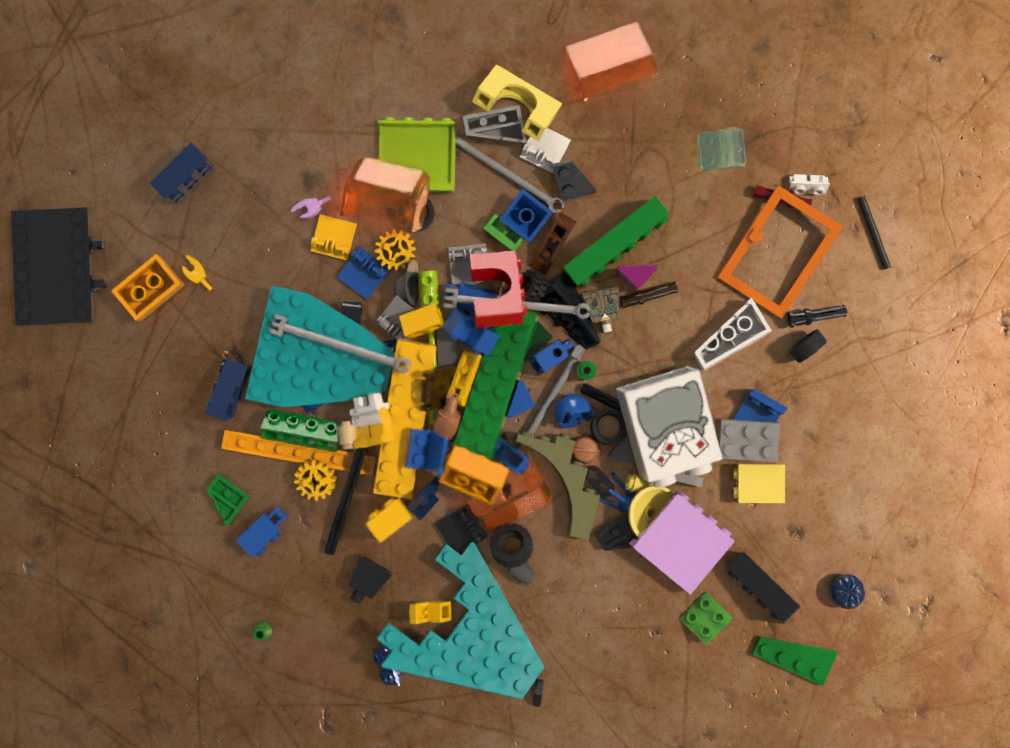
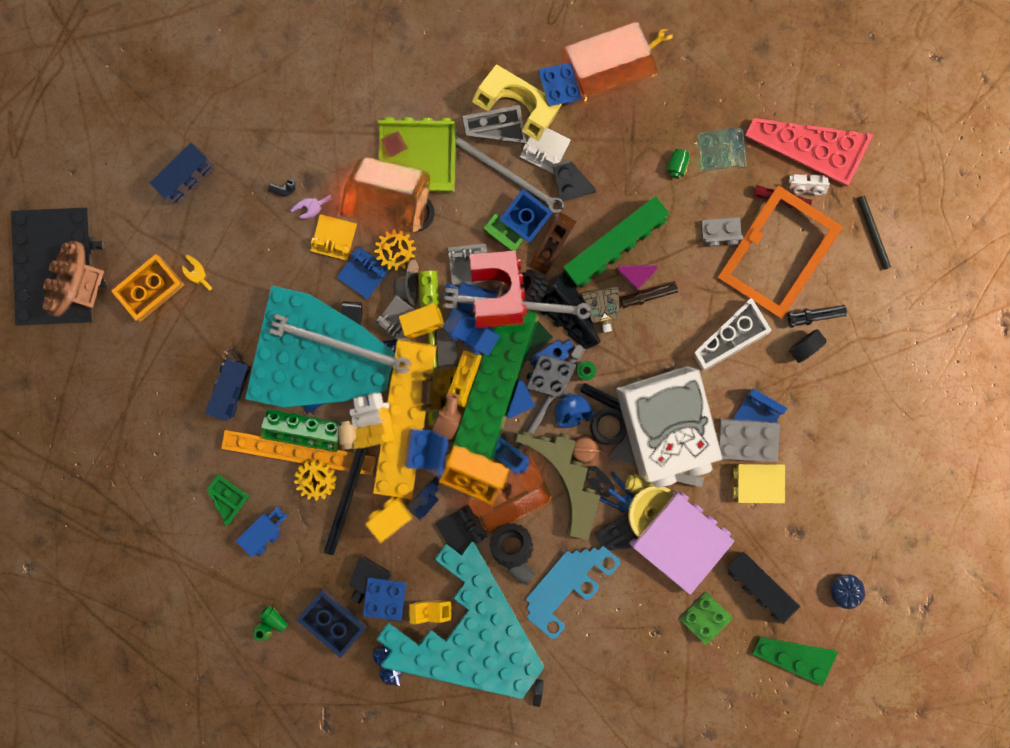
none -> nougat bracket [43,241,104,316]
none -> green cone [259,605,288,632]
none -> black arm [268,179,297,197]
none -> dark blue brick [297,588,368,658]
none -> blue bracket [363,577,406,621]
none -> tile [382,131,408,158]
none -> hinge [526,354,576,398]
none -> dark azure piece [526,546,620,639]
none -> blue hinge [538,63,582,107]
none -> yellow hand [647,29,673,50]
none -> green brick [666,149,690,179]
none -> light grey bracket [701,217,743,247]
none -> coral wing [745,118,874,186]

